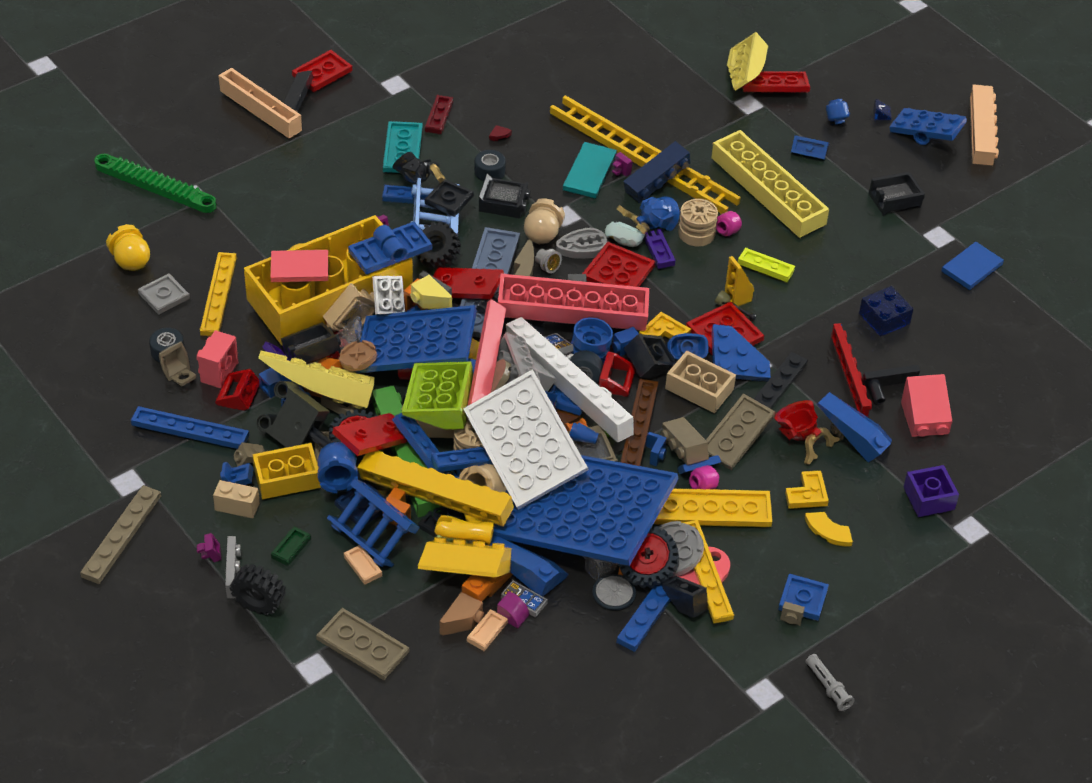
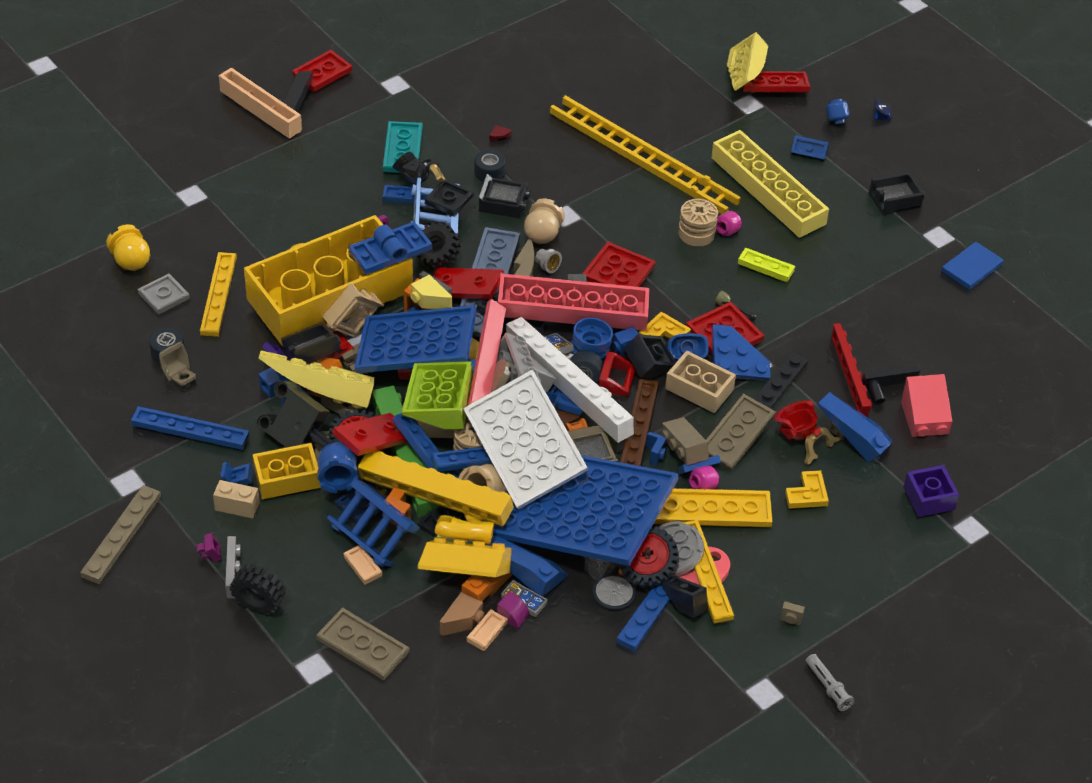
green gear [94,154,216,213] -> none
coral brick [197,330,239,388] -> none
red tile [215,369,259,410] -> none
dark tan bracket [234,442,265,467] -> none
coral tile [271,250,328,282] -> none
dark green tile [271,526,311,566] -> none
clear slope [337,315,363,350] -> none
medium nougat tile [339,340,377,371] -> none
white slope [372,276,405,314] -> none
dark red tile [425,95,453,134] -> none
light grey piece [556,228,607,259] -> none
teal tile [563,142,617,198] -> none
blue cone [569,422,599,444] -> none
light aqua piece [605,222,644,247] -> none
magenta tile [612,152,632,177] -> none
blue helmet [617,197,680,235] -> none
dark blue brick [624,141,691,203] -> none
dark purple hinge [644,229,676,269] -> none
yellow slope [724,256,754,306] -> none
blue plate [778,574,829,621] -> none
yellow tile [805,512,853,546] -> none
clear blue brick [859,286,914,337] -> none
blue plate [889,108,967,145] -> none
light nougat brick [970,85,999,166] -> none

